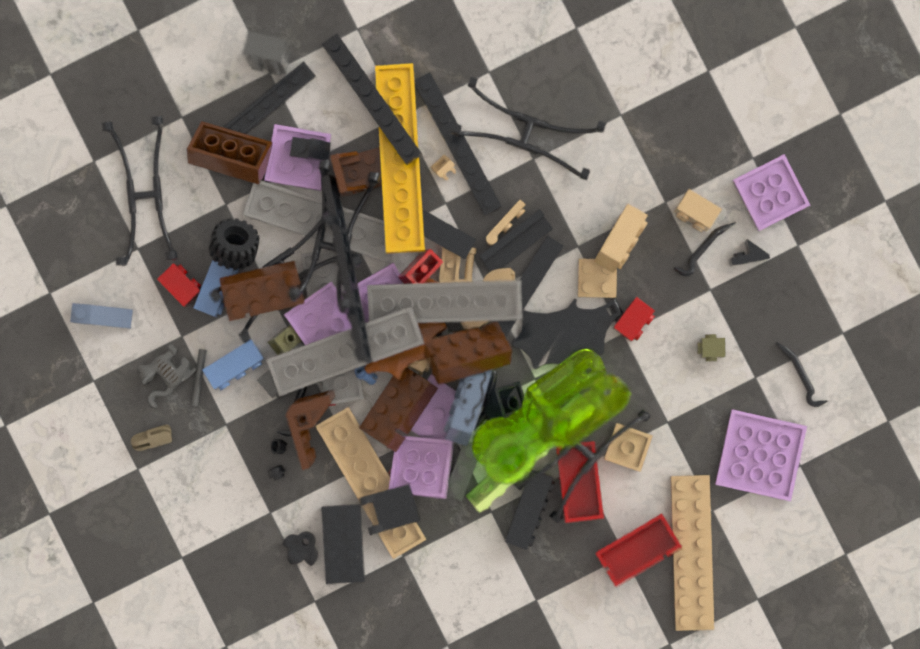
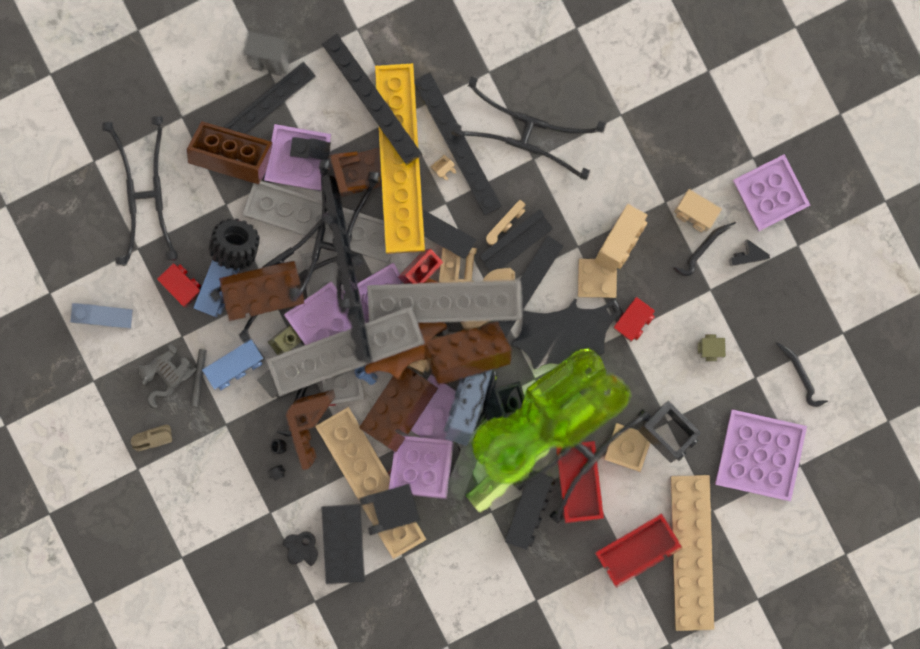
none -> black window [638,400,701,463]

